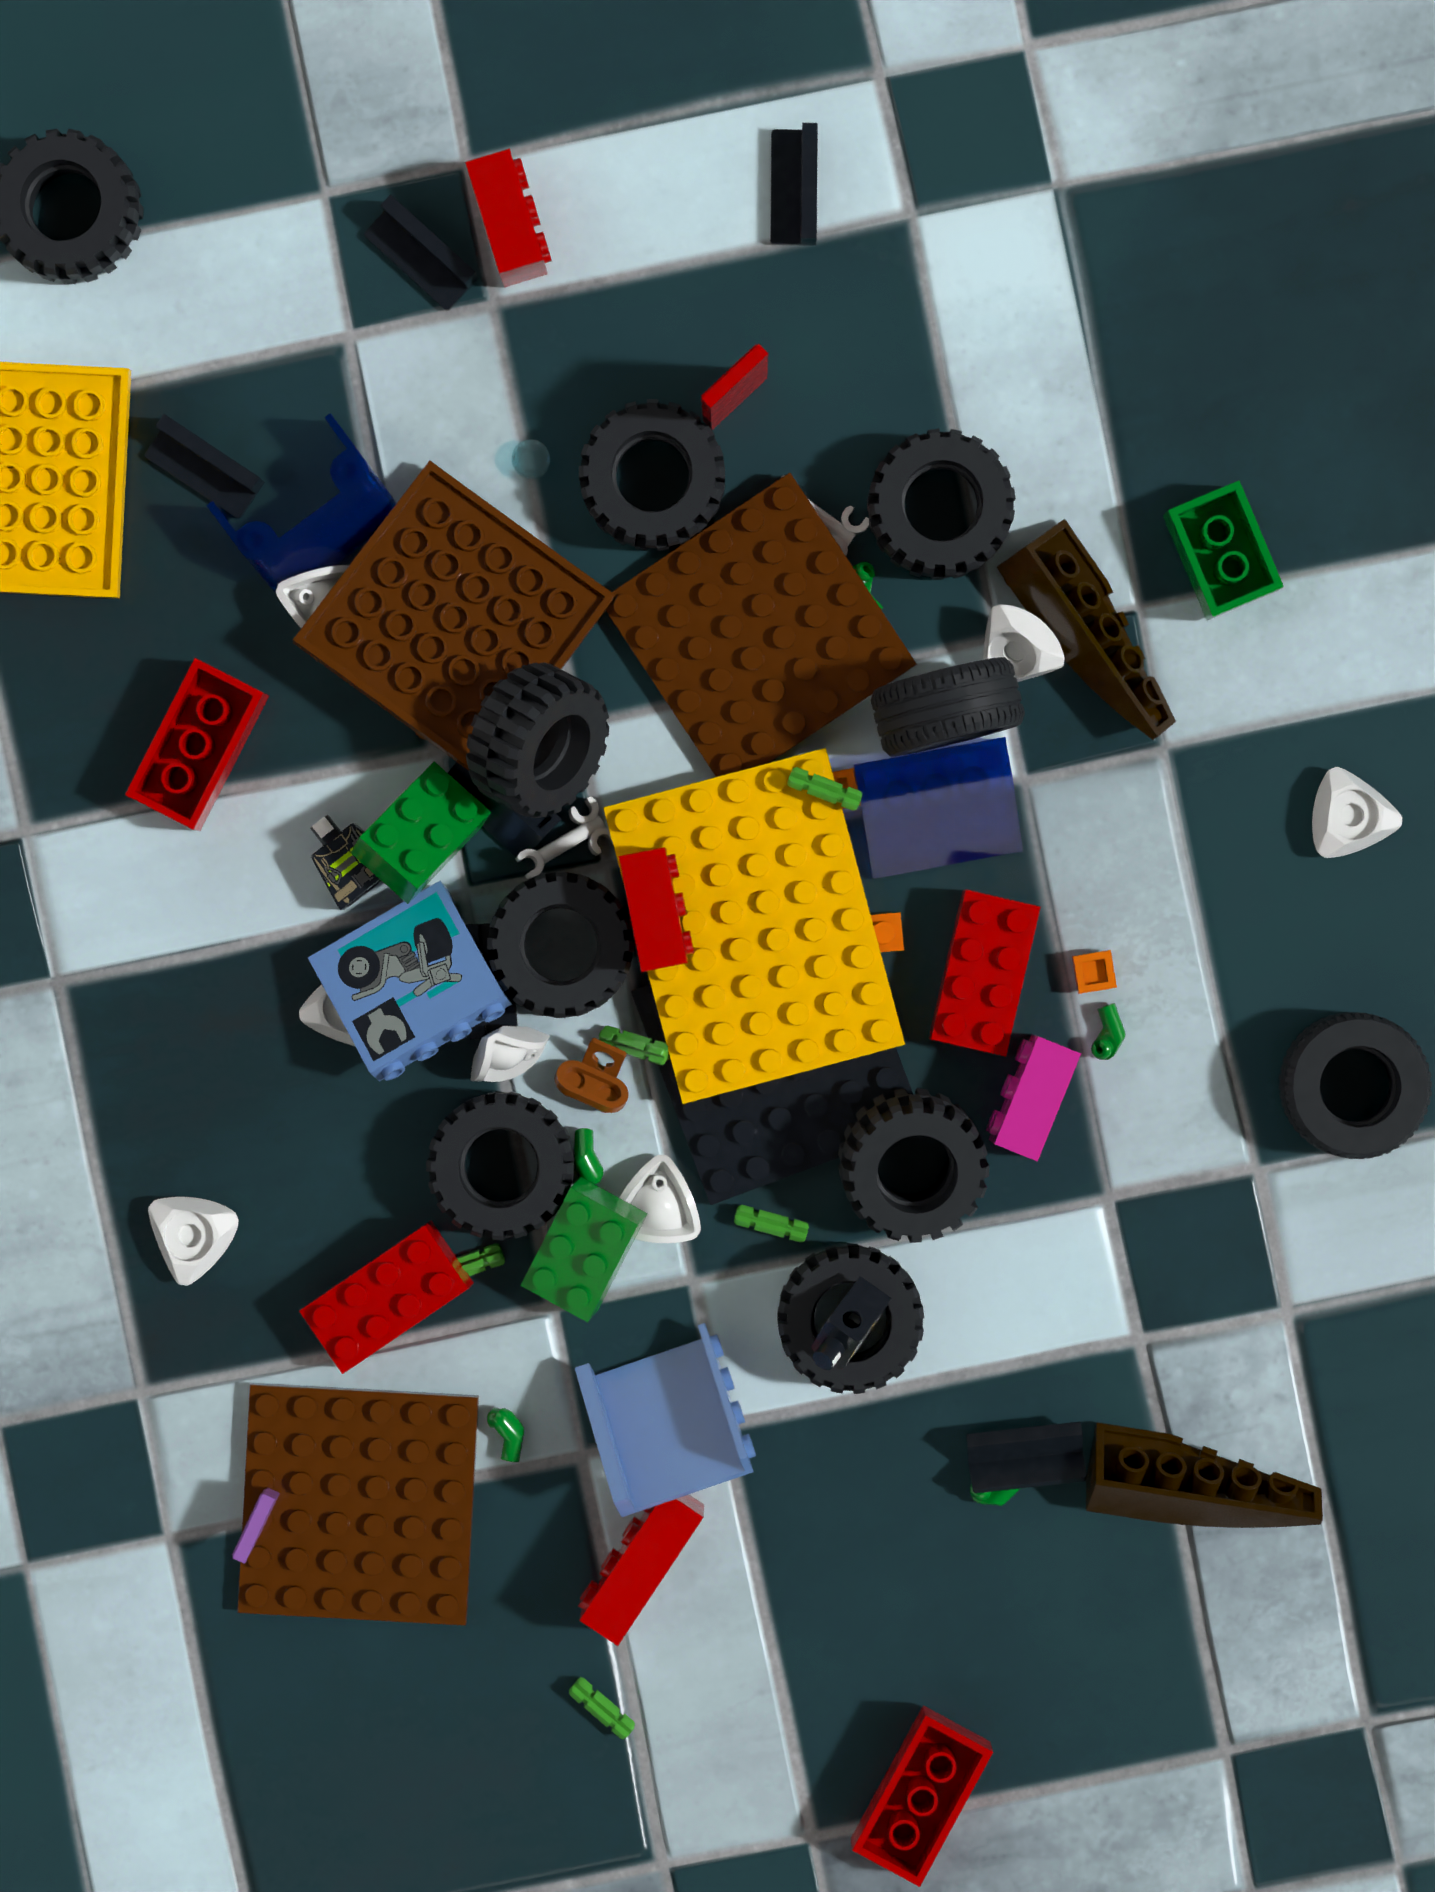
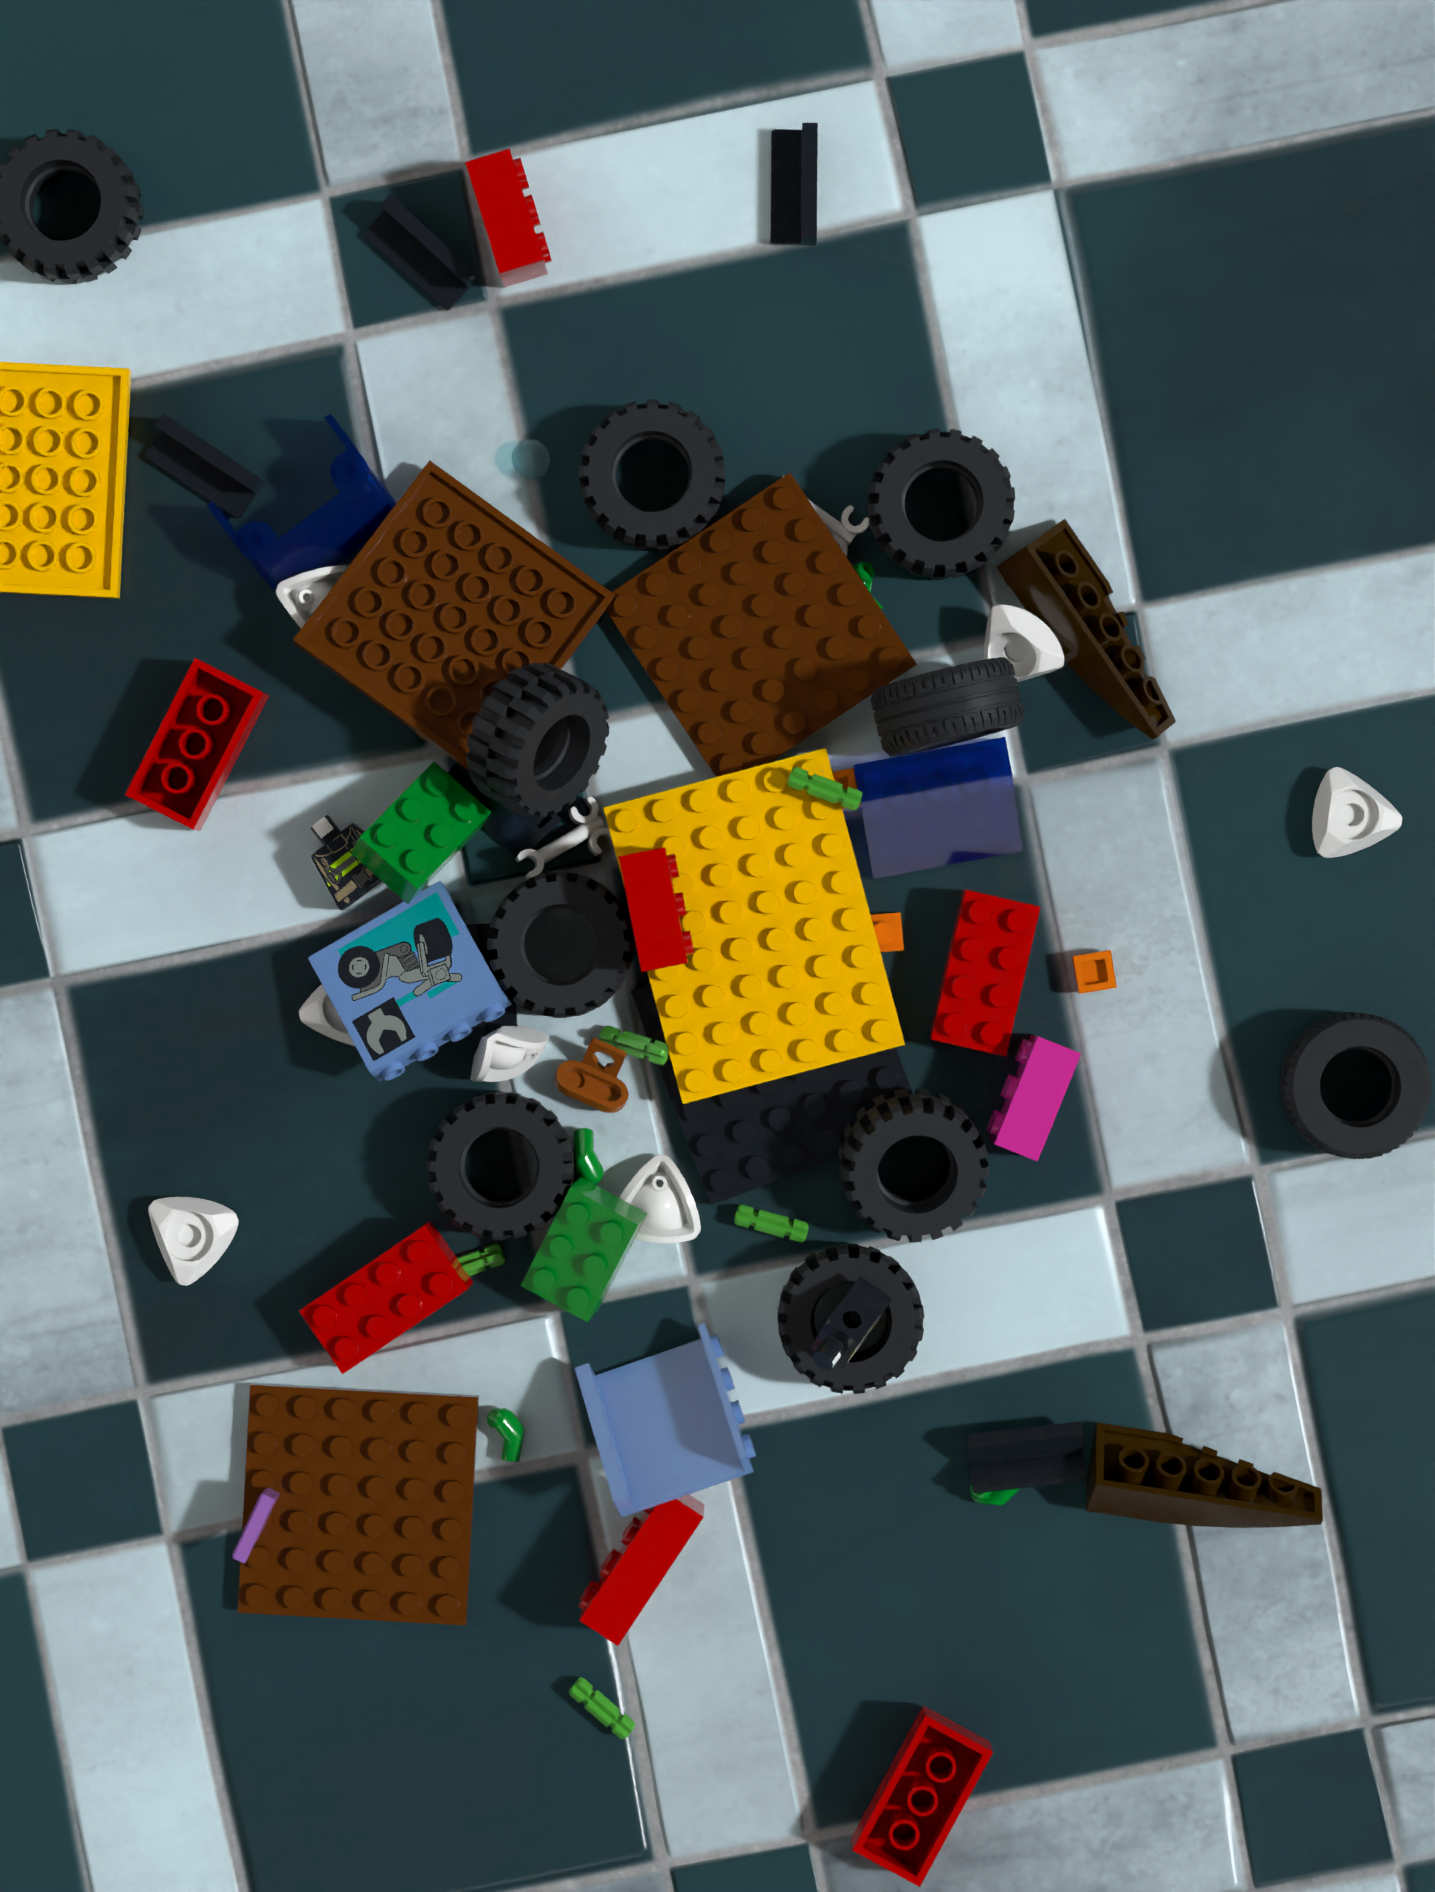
red tile [701,344,768,430] -> none
green arm [1091,1003,1126,1060] -> none
green brick [1163,480,1284,621] -> none

